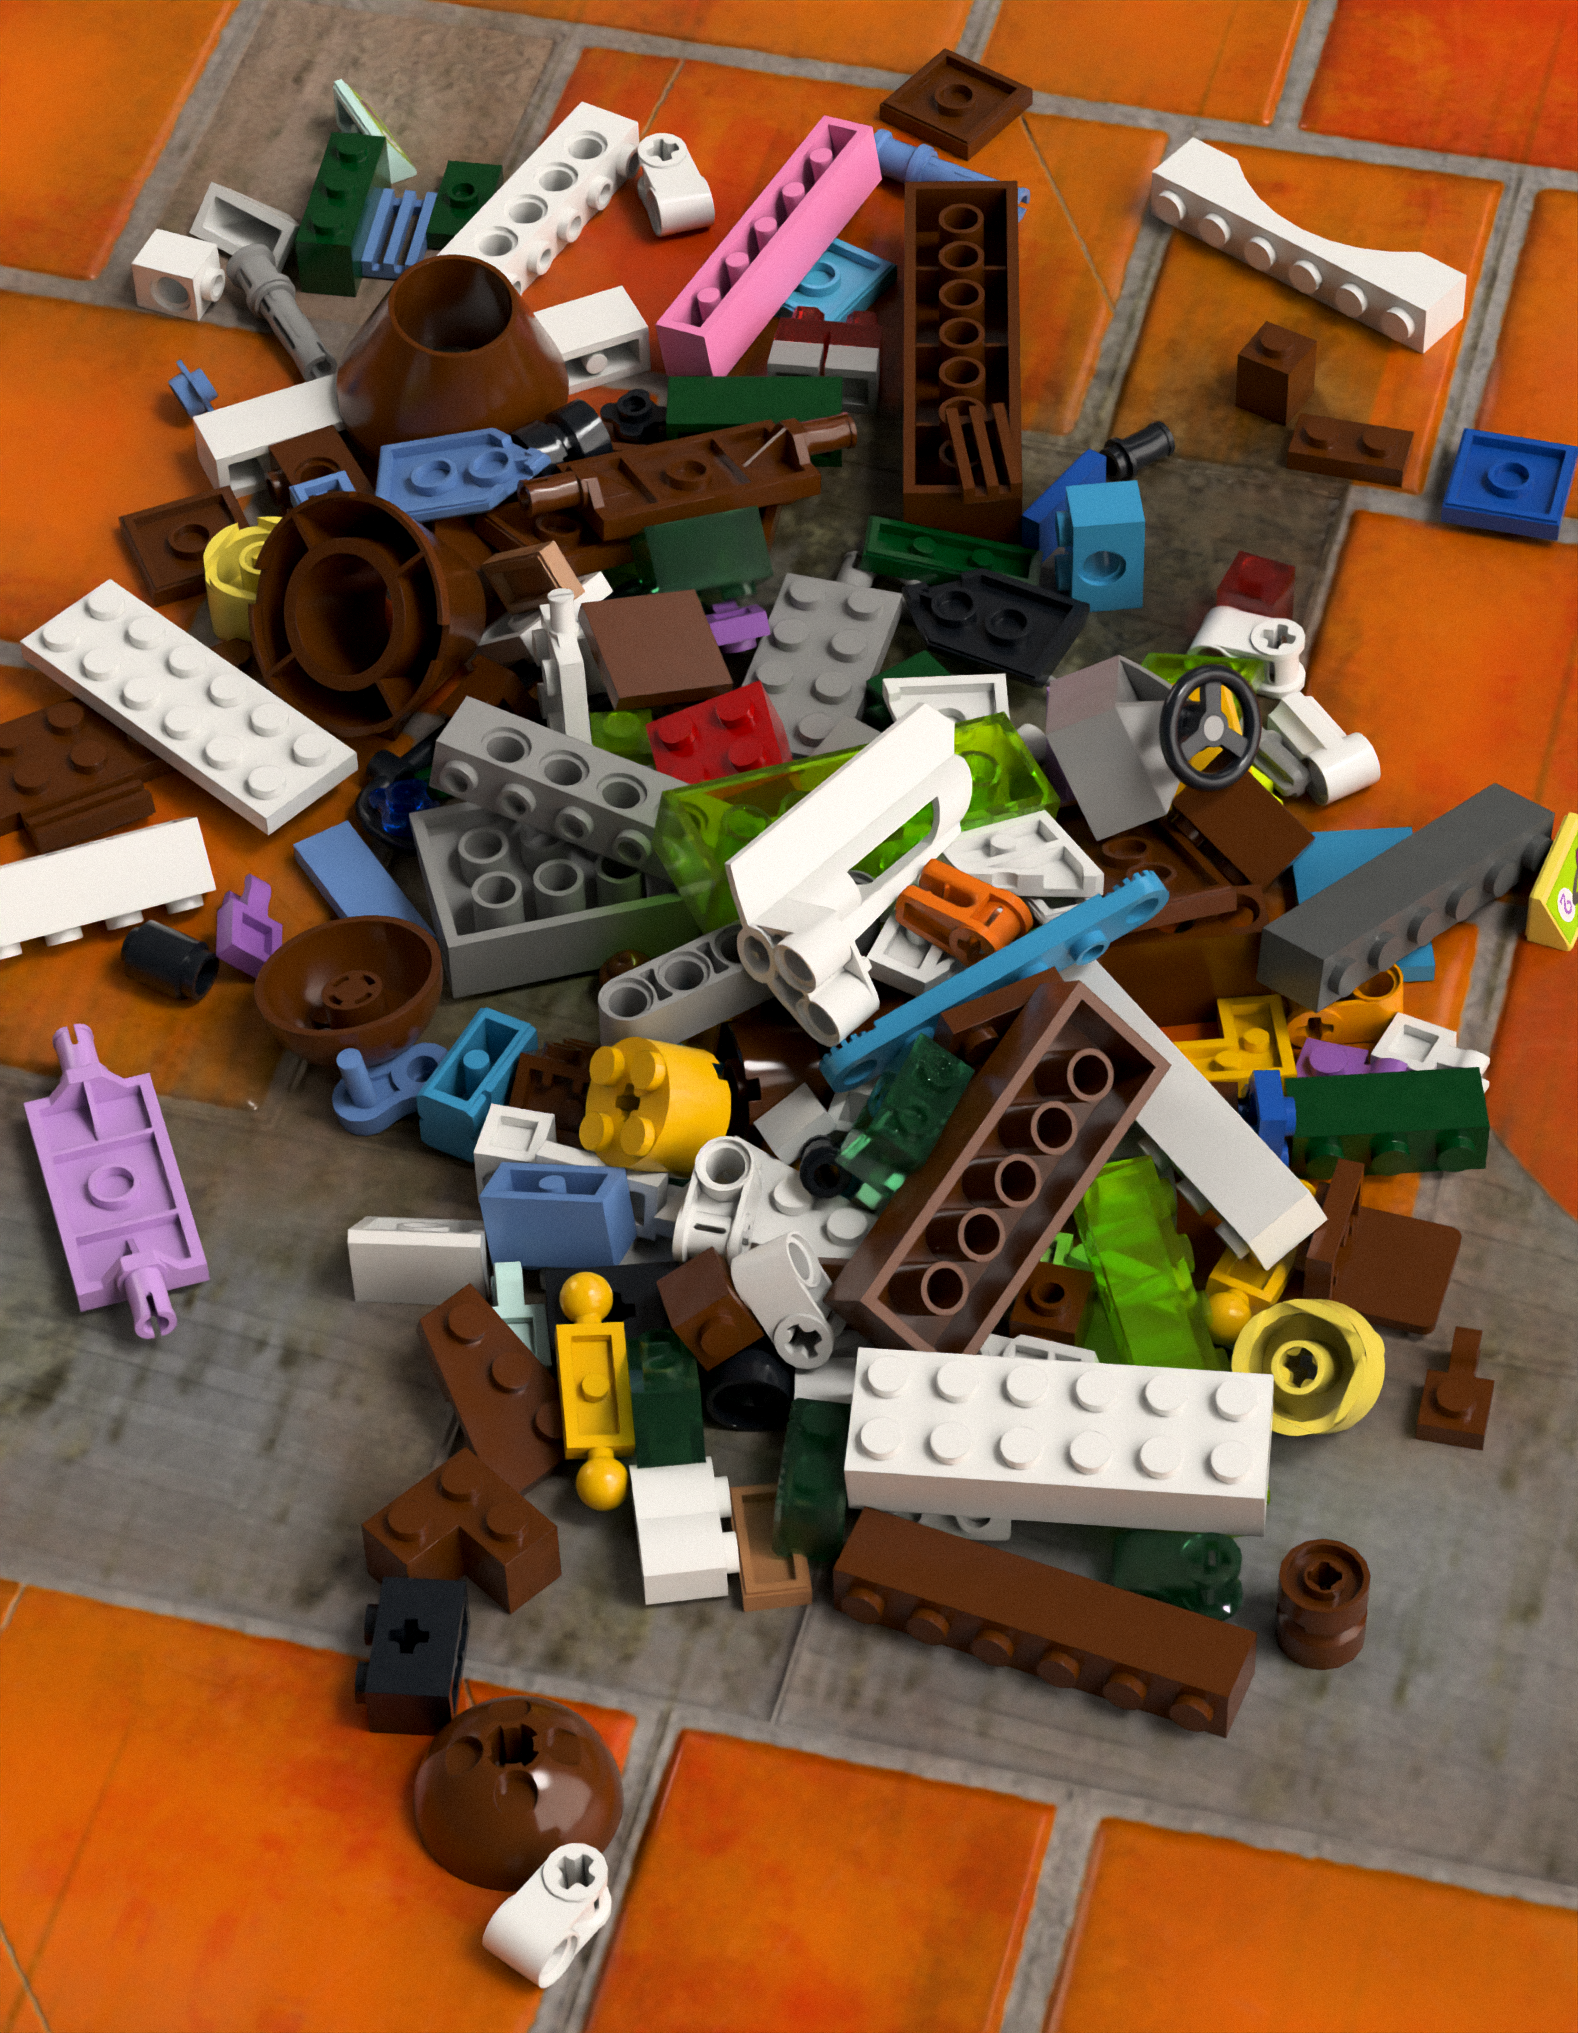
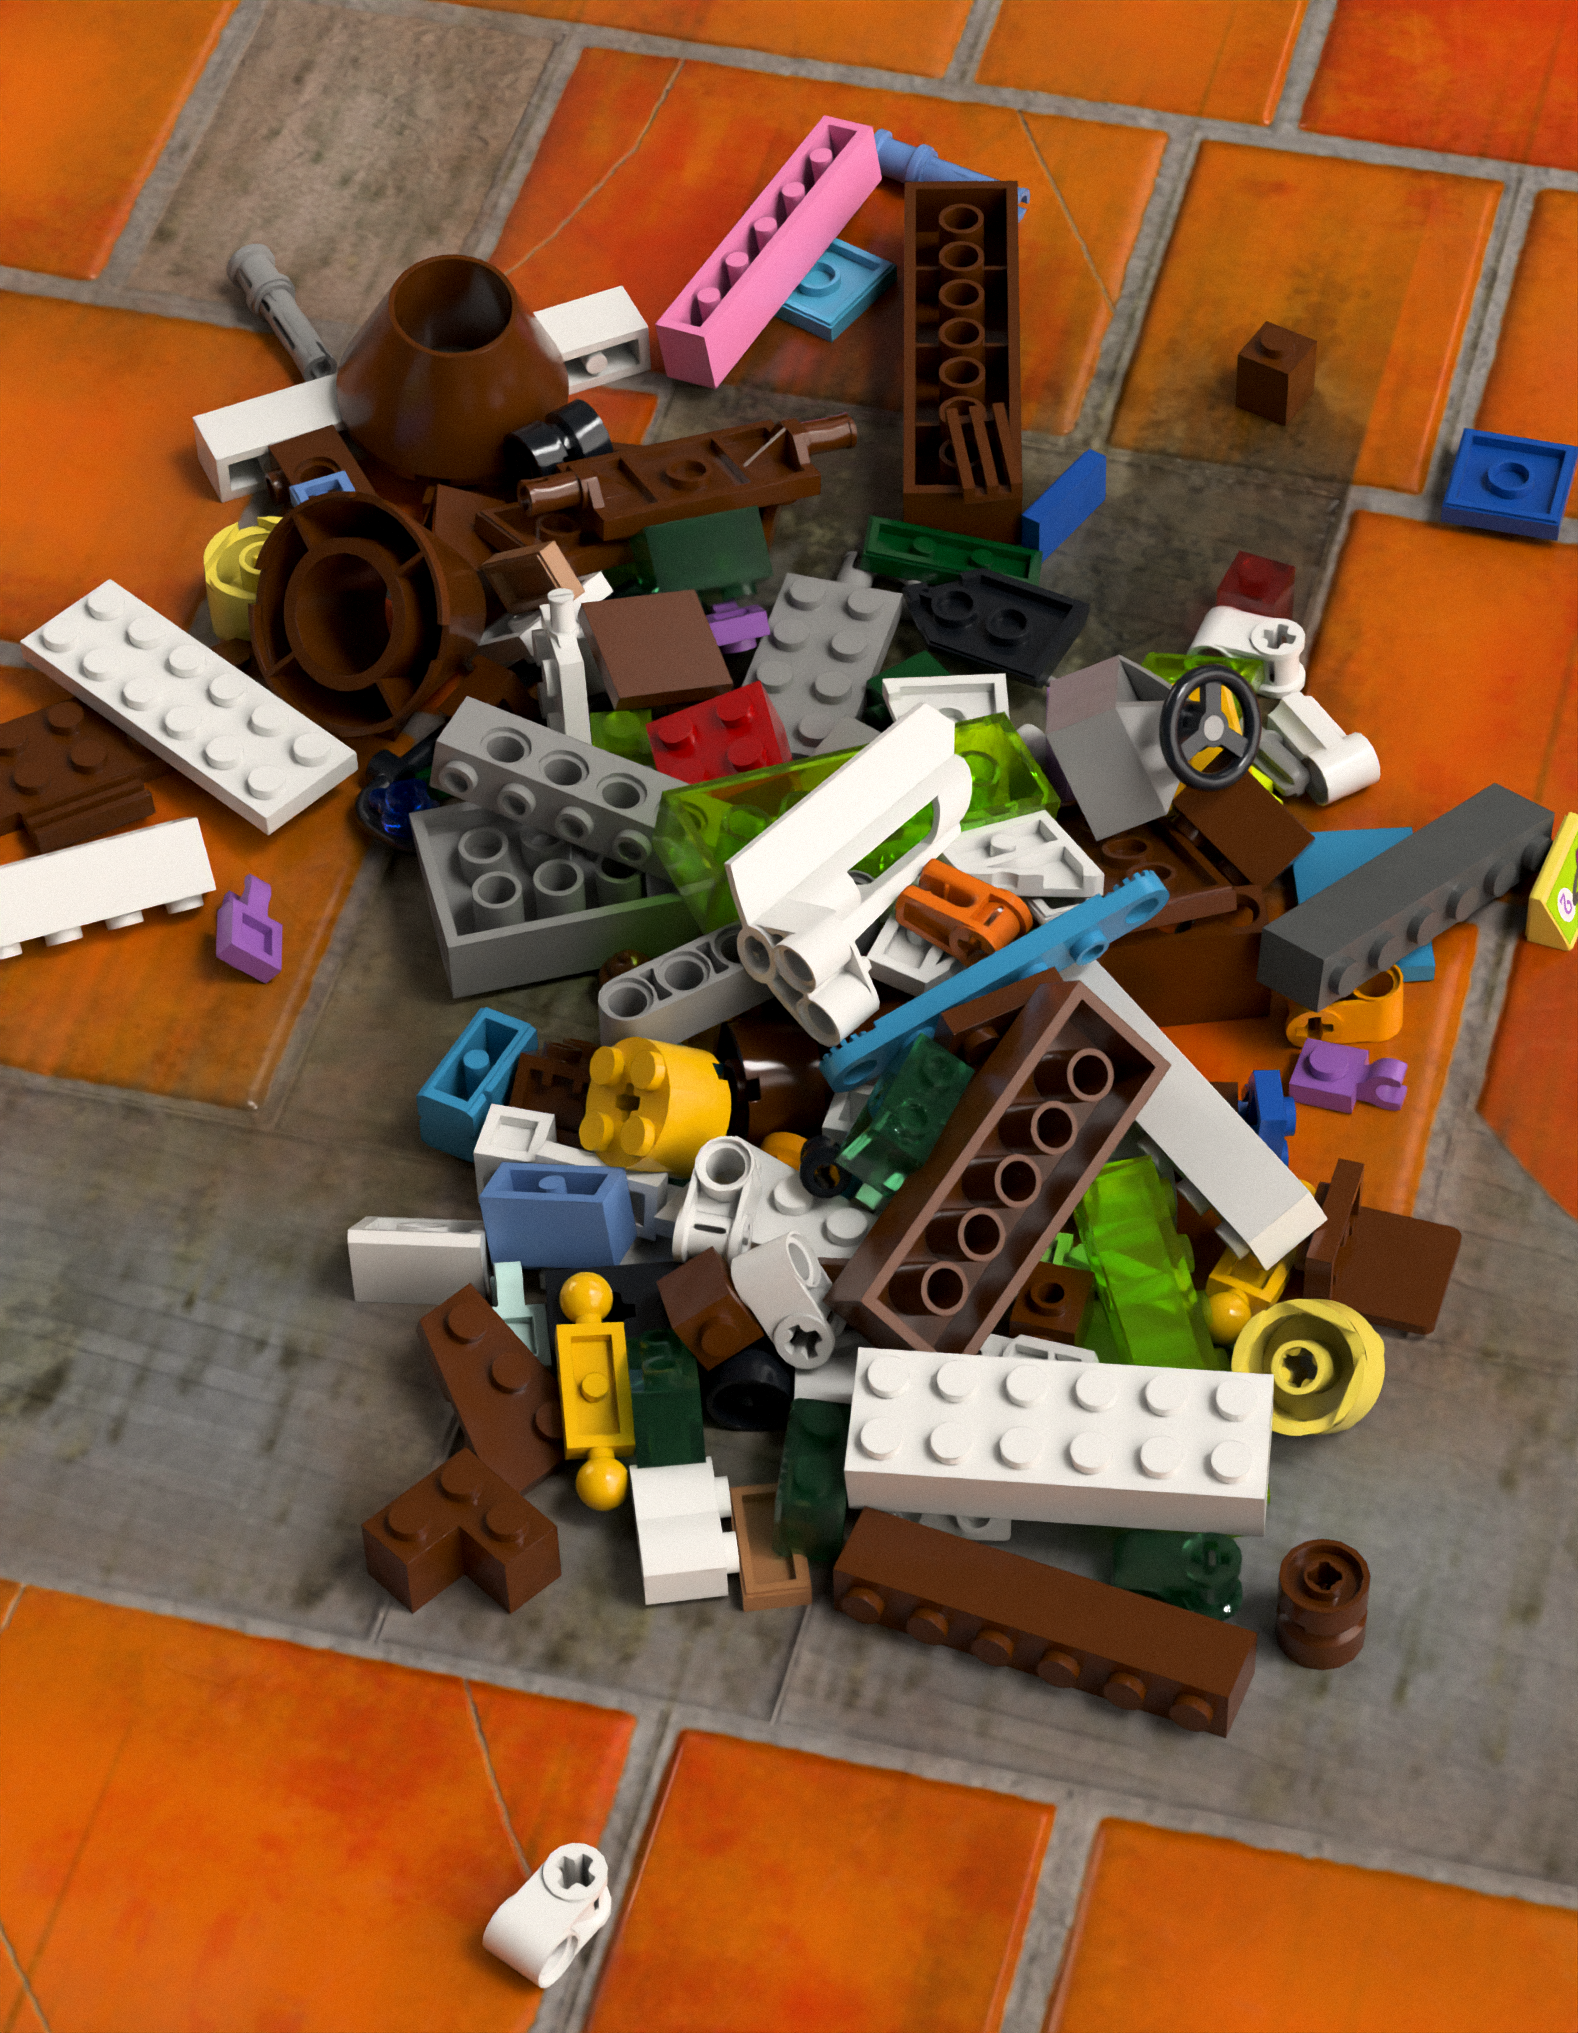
lavender plate [24,1024,210,1339] -> none
reddish brown tile [118,485,250,607] -> none
black brick [121,920,219,1001] -> none
white brick [131,229,225,322] -> none
medium blue plate [167,359,218,420] -> none
white slope [189,182,300,273] -> none
reddish brown piece [254,915,443,1070] -> none
medium blue tile [293,820,437,942] -> none
dark green brick [295,132,391,297] -> none
medium blue piece [332,1043,448,1136] -> none
light aqua slope [333,79,417,184] -> none
black brick [355,1577,471,1736] -> none
medium blue tile [361,188,438,279] -> none
medium blue tile [375,428,552,523] -> none
reddish brown piece [413,1696,624,1892] -> none
dark green plate [426,160,504,249] -> none
white brick [437,102,641,296] -> none
black plate [600,389,667,445] -> none
white piece [637,133,715,237] -> none
dark green brick [666,376,843,467] -> none
white tile [753,1082,838,1165] -> none
hips [767,306,883,415] -> none
reddish brown tile [880,48,1033,161] -> none
dark azure brick [1054,480,1145,612] -> none
black pin [1099,421,1175,482] -> none
white arch [1151,137,1467,354] -> none
yellow plate [1172,994,1297,1098] -> none
dark green brick [1284,1067,1490,1180] -> none
reddish brown plate [1287,413,1414,488] -> none
white plate [1370,1012,1490,1094] -> none
reddish brown plate [1415,1326,1495,1451] -> none

